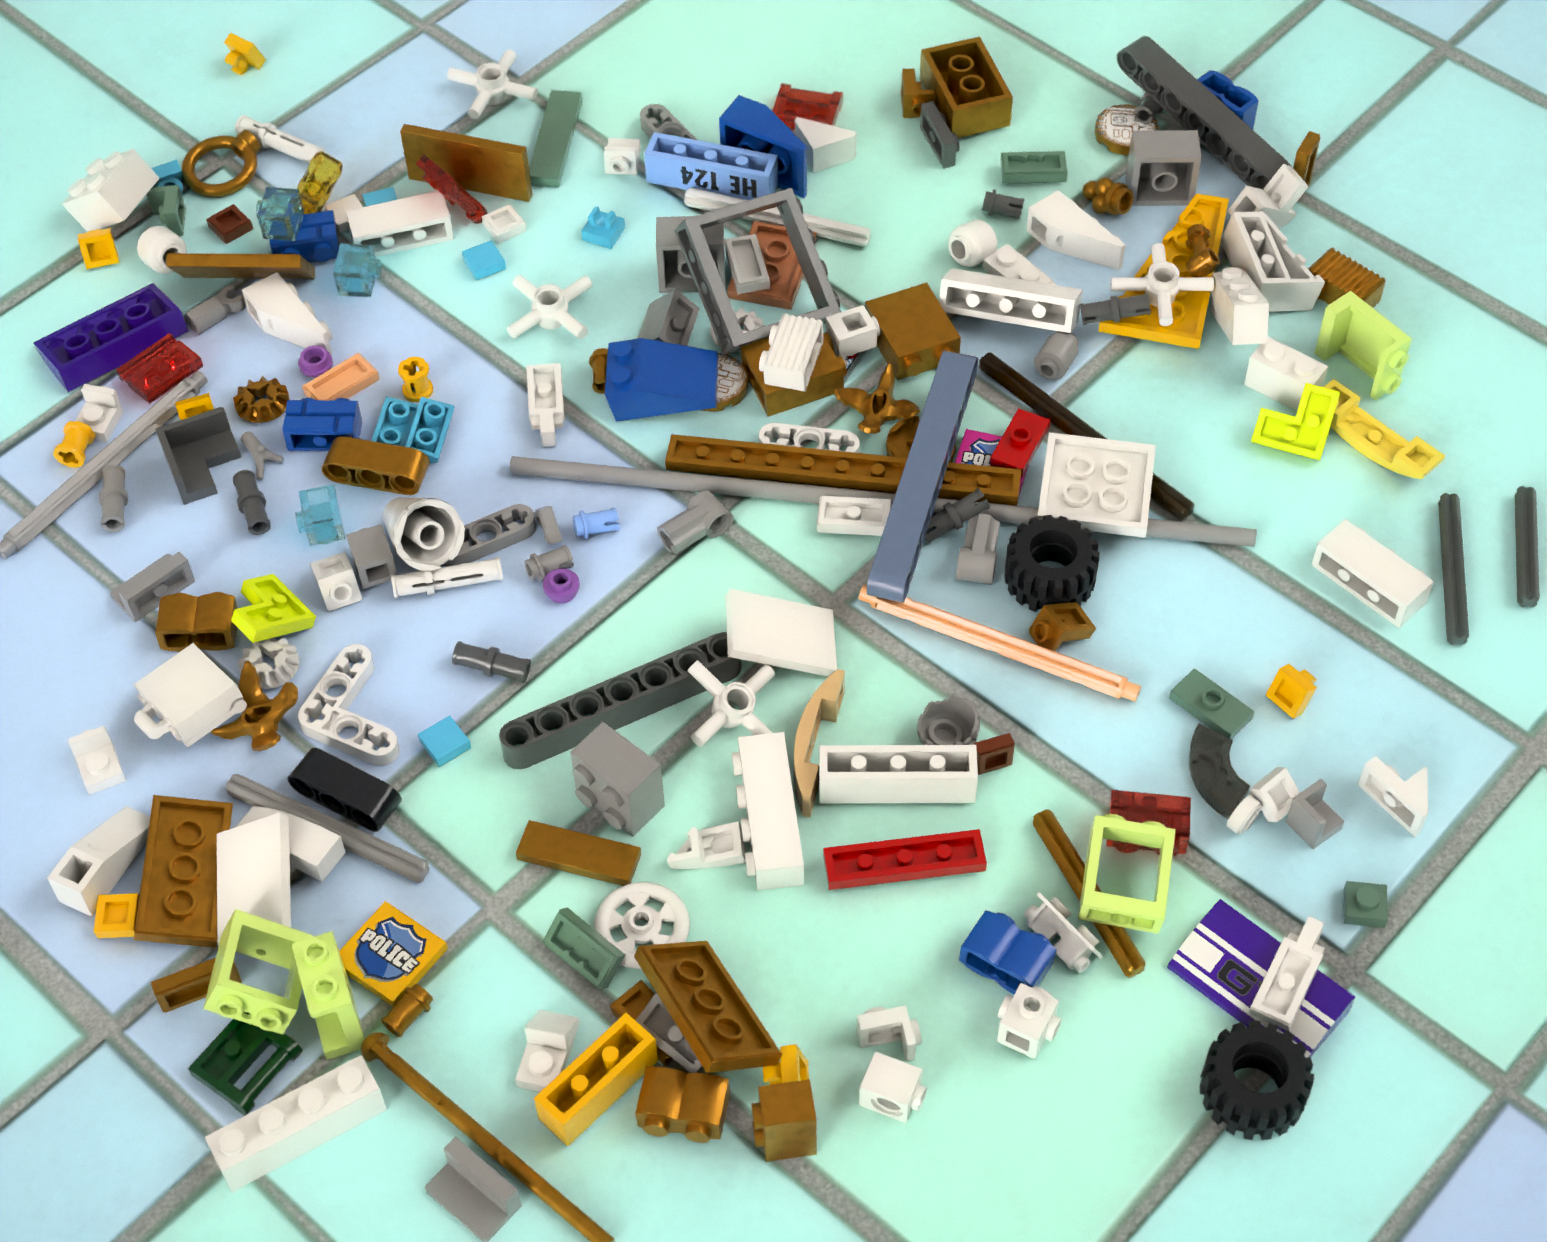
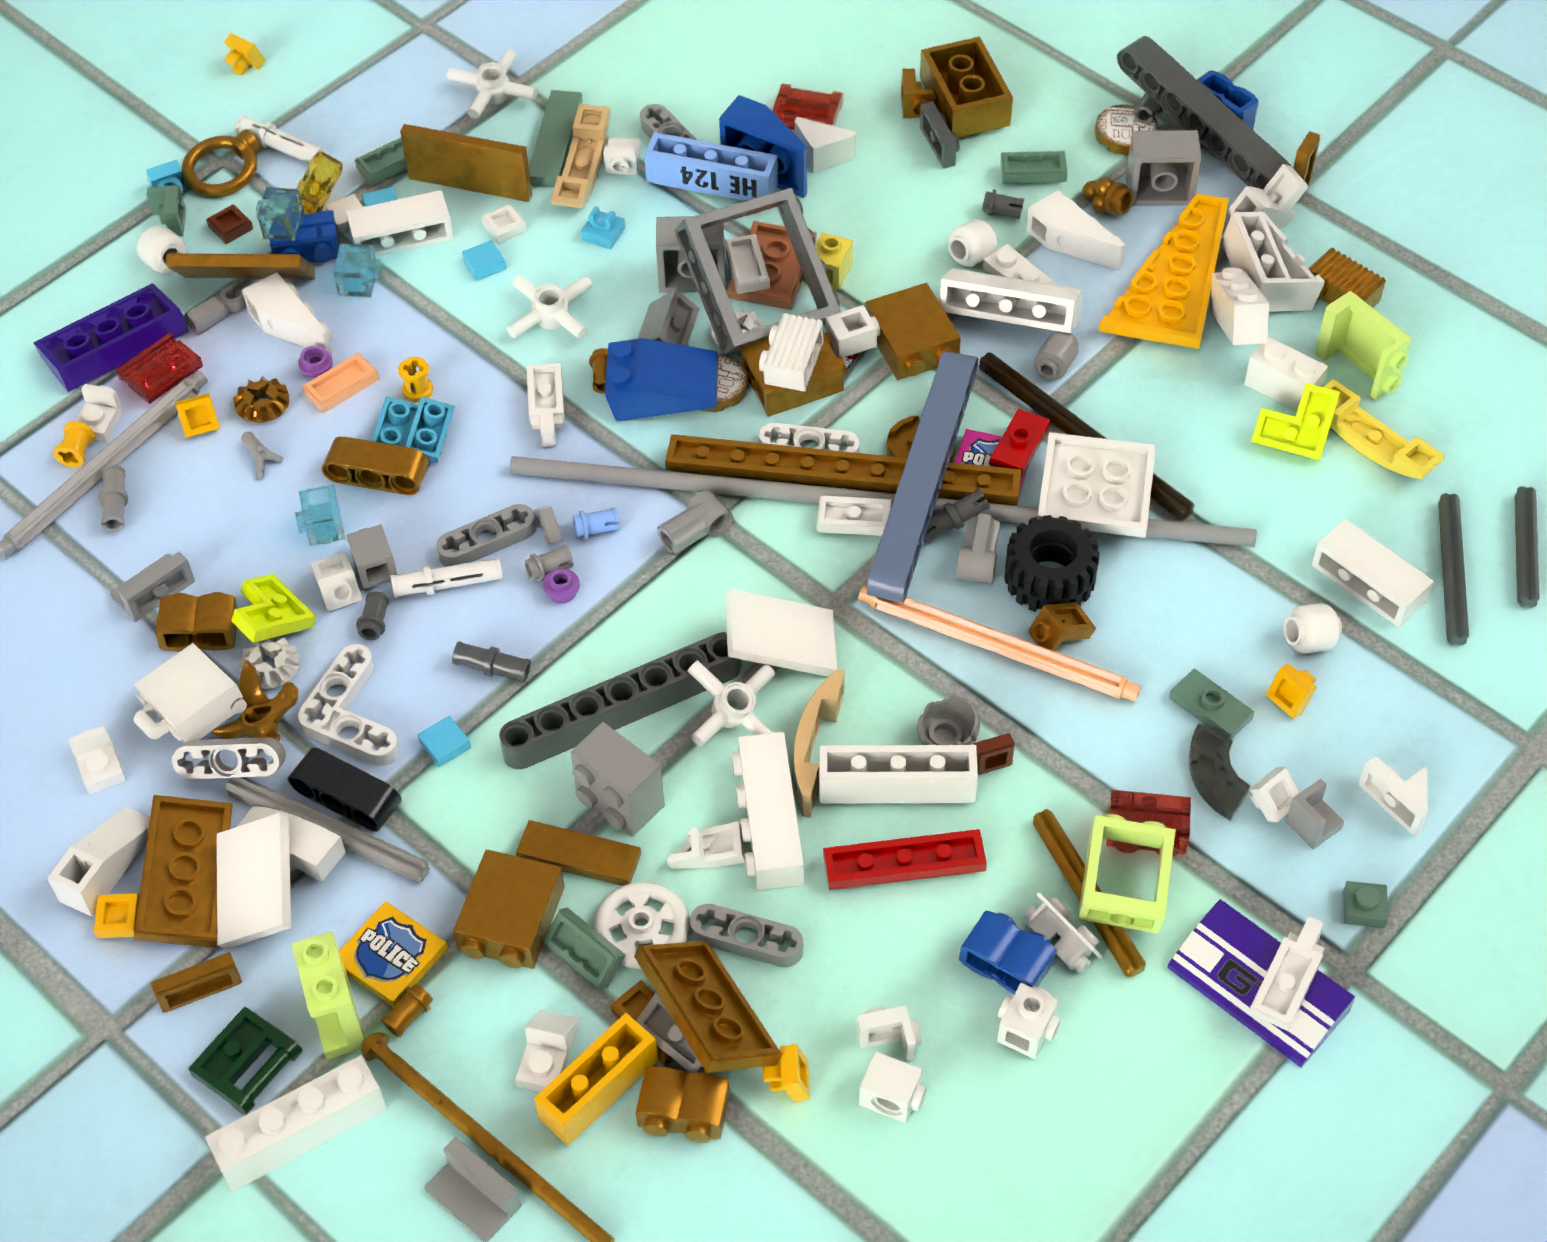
white brick [62,149,159,232] -> none
yellow tile [77,228,119,269] -> none
dark grey panel [155,407,241,505] -> none
yellowish green window [203,909,313,1035] -> none
dark grey pin [233,470,271,535] -> none
blue brick [282,398,362,451] -> none
white cone [383,497,465,571] -> none
clear red plate [416,154,487,224] -> none
white axle [684,188,871,247] -> none
pearl gold brick [751,1079,817,1162] -> none
pearl gold animal [833,363,920,434] -> none
dark grey pin [1080,293,1151,325] -> none
white bar [1110,243,1214,326] -> none
pearl gold bar [1186,224,1220,277] -> none
black tyre [1199,1021,1314,1140] -> none
white tile [1226,795,1262,835] -> none
none -> light grey beam [172,737,286,779]
none -> sand green plate [354,138,407,185]
none -> dark grey pin [356,591,389,640]
none -> pearl gold brick [453,849,565,969]
none -> tan slope [551,104,611,208]
none -> light grey beam [690,904,803,967]
none -> light yellow brick [815,232,853,291]
none -> white head [1283,603,1342,654]

